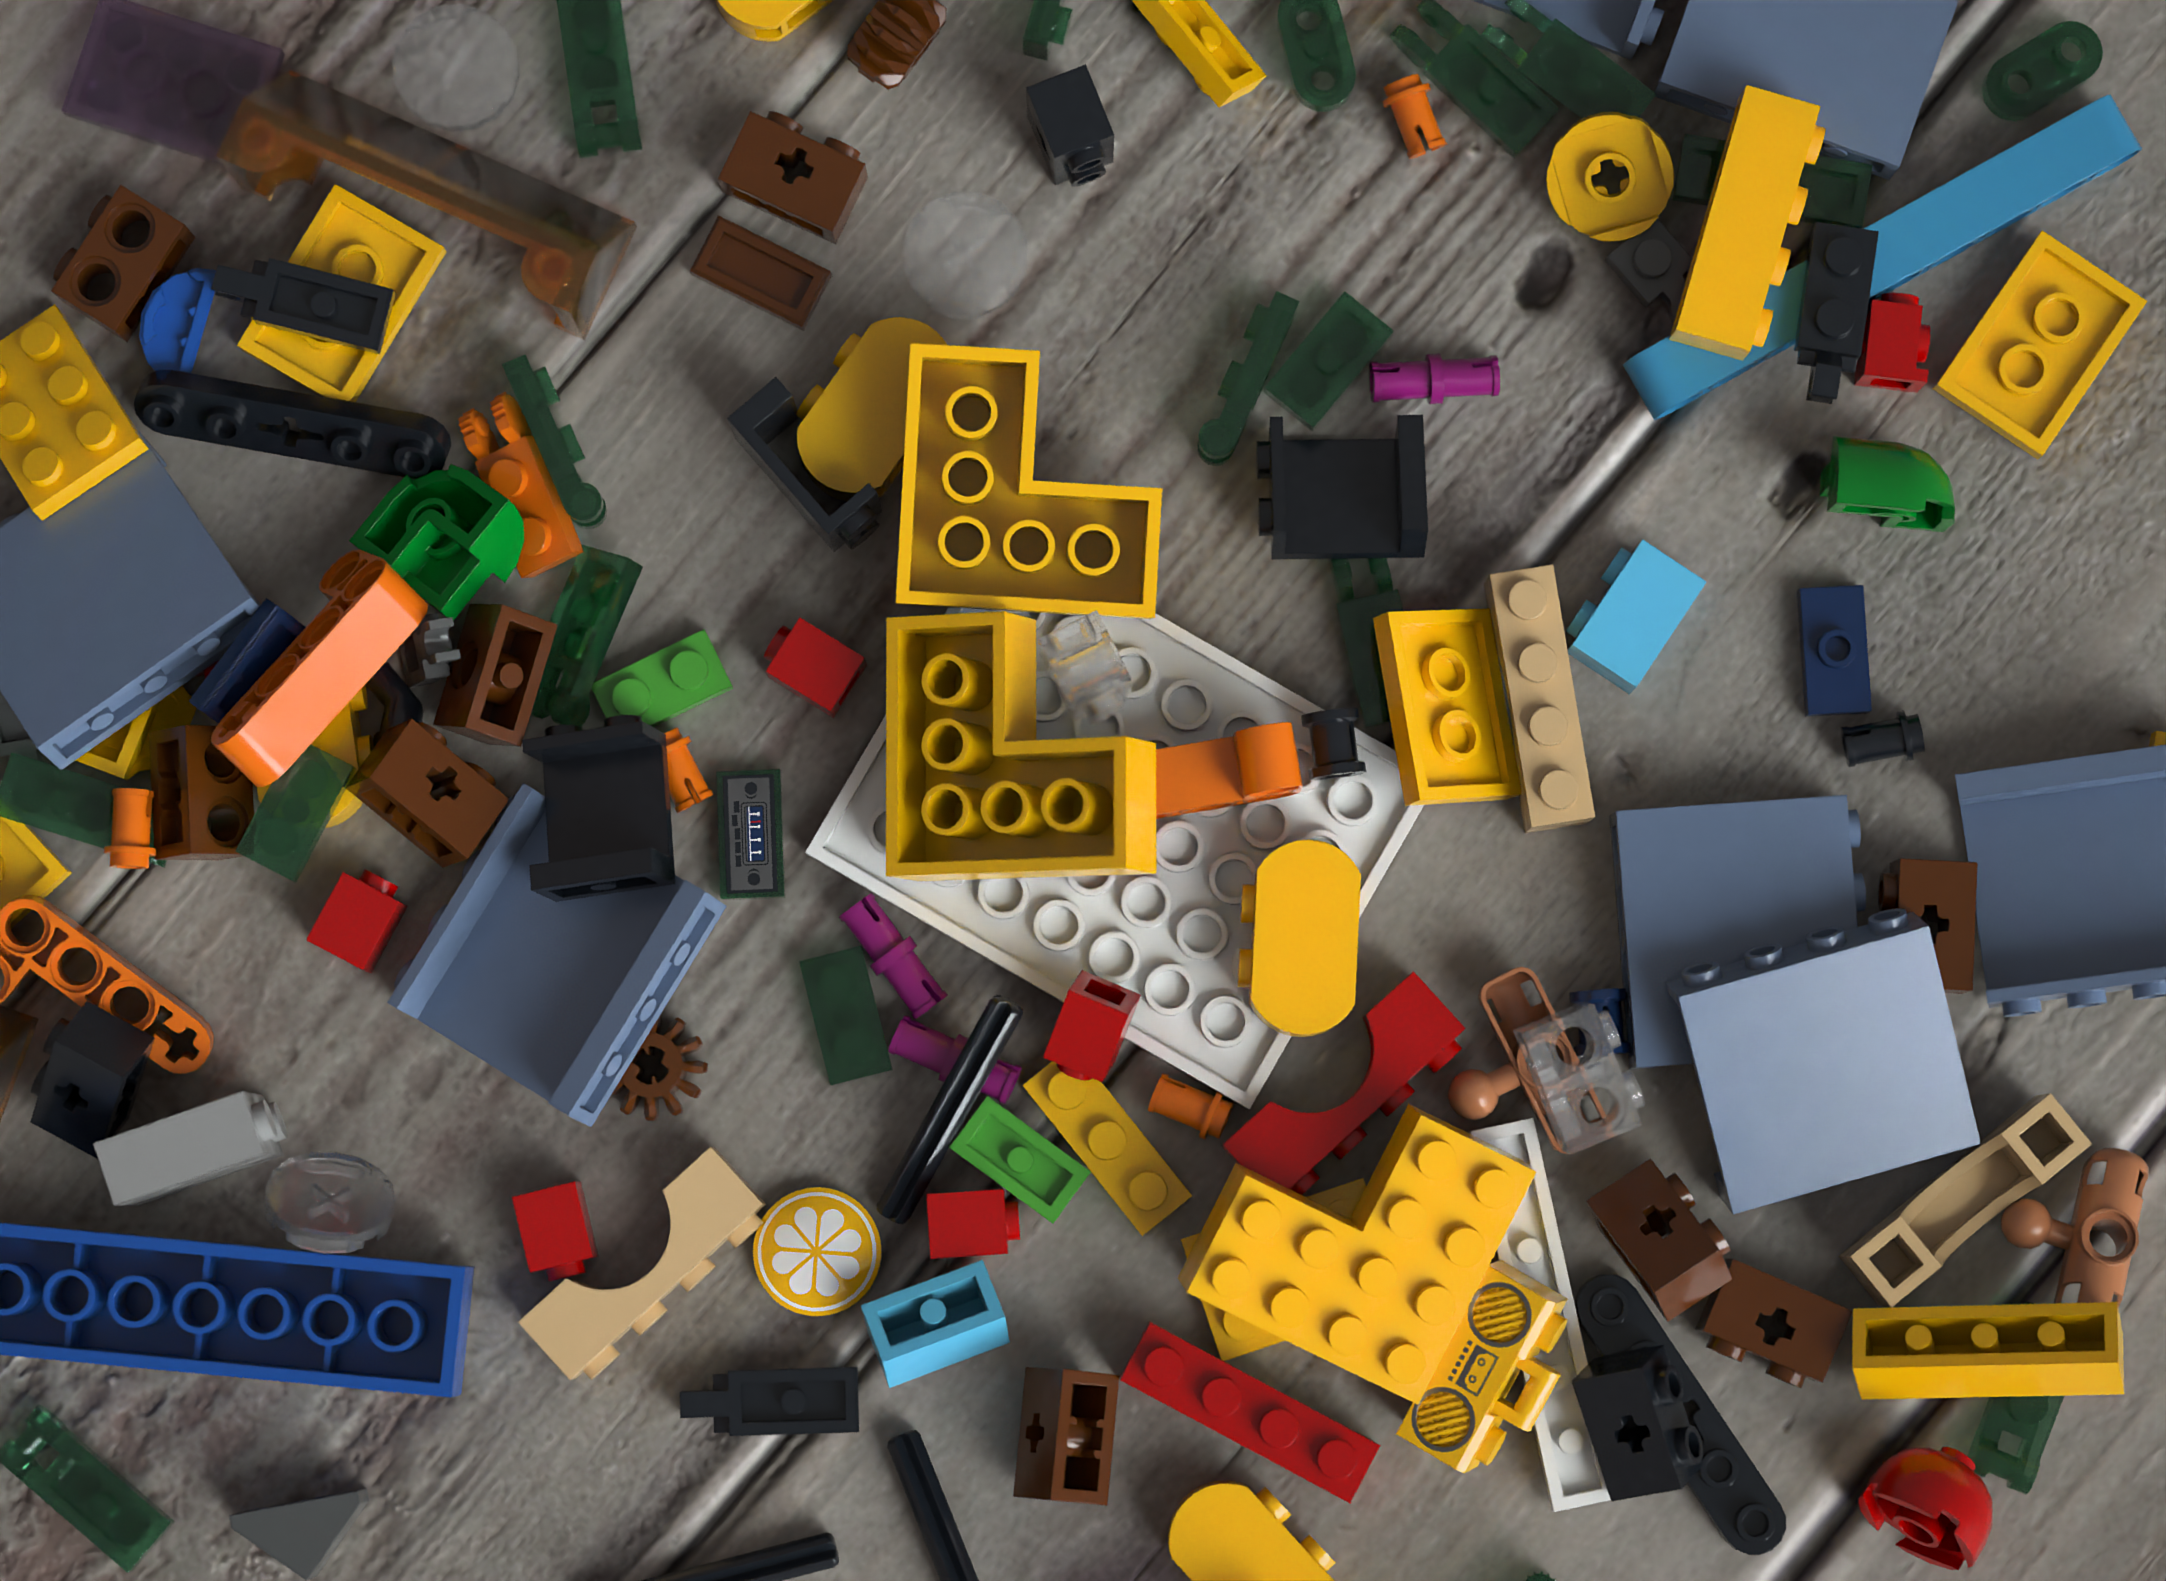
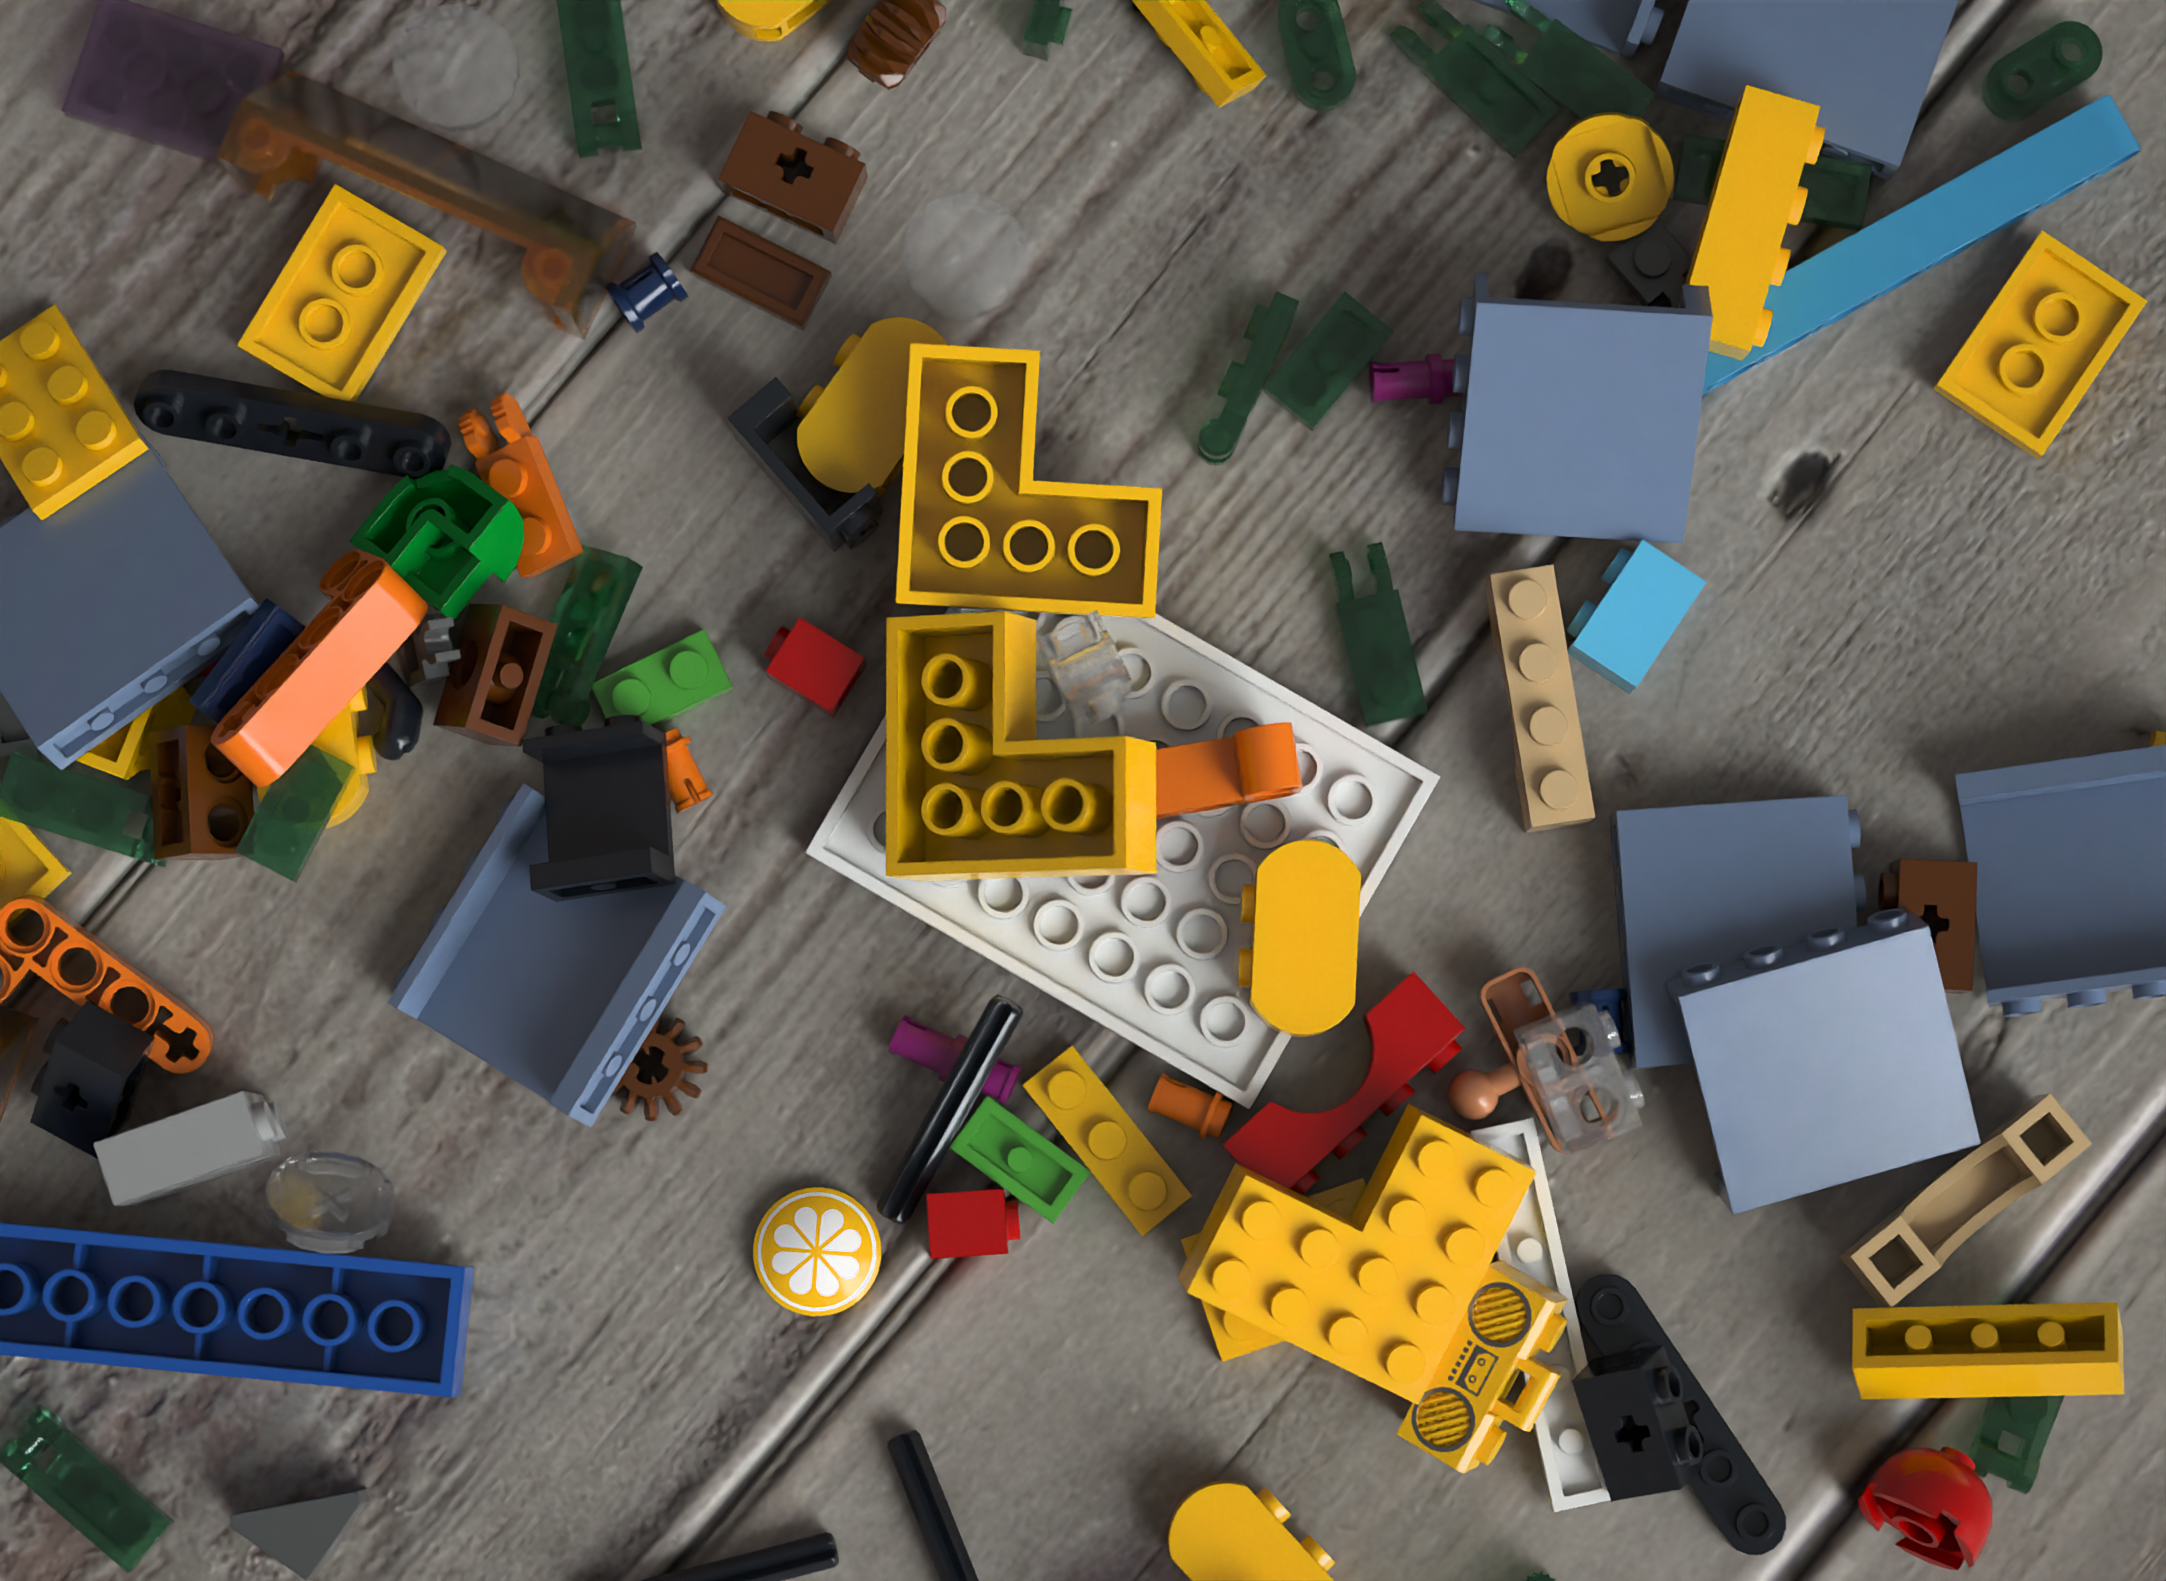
reddish brown brick [51,185,196,342] -> none
orange pin [104,788,156,869] -> none
blue plate [139,268,216,373] -> none
black hinge [211,258,396,355] -> none
red brick [306,869,408,974] -> none
reddish brown brick [346,719,509,868] -> none
clear green plate [502,354,608,530] -> none
red brick [512,1181,599,1282] -> none
tan arch [518,1147,767,1380] -> none
black hinge [679,1367,859,1436] -> none
tile [716,769,786,900] -> none
clear green plate [799,946,893,1086] -> none
magenta pin [839,892,948,1019] -> none
medium azure brick [861,1260,1010,1388] -> none
reddish brown brick [1013,1367,1120,1506] -> none
black brick [1026,64,1114,187] -> none
red brick [1043,970,1141,1082] -> none
red arch [1119,1321,1381,1503] -> none
black panel [1256,415,1428,560] -> none
black bush [1301,708,1366,780] -> none
yellow plate [1373,608,1522,806] -> none
orange pin [1382,74,1447,159] -> none
reddish brown brick [1586,1158,1732,1322] -> none
reddish brown brick [1695,1258,1853,1388] -> none
black hinge [1794,222,1879,404] -> none
dark blue plate [1797,585,1872,717] -> none
green brick [1819,436,1955,532] -> none
black pin [1841,710,1925,767] -> none
red brick [1854,293,1931,393] -> none
nougat piece [2001,1148,2149,1308] -> none
none -> dark blue bush [604,251,689,333]
none -> sand blue panel [1441,273,1713,543]

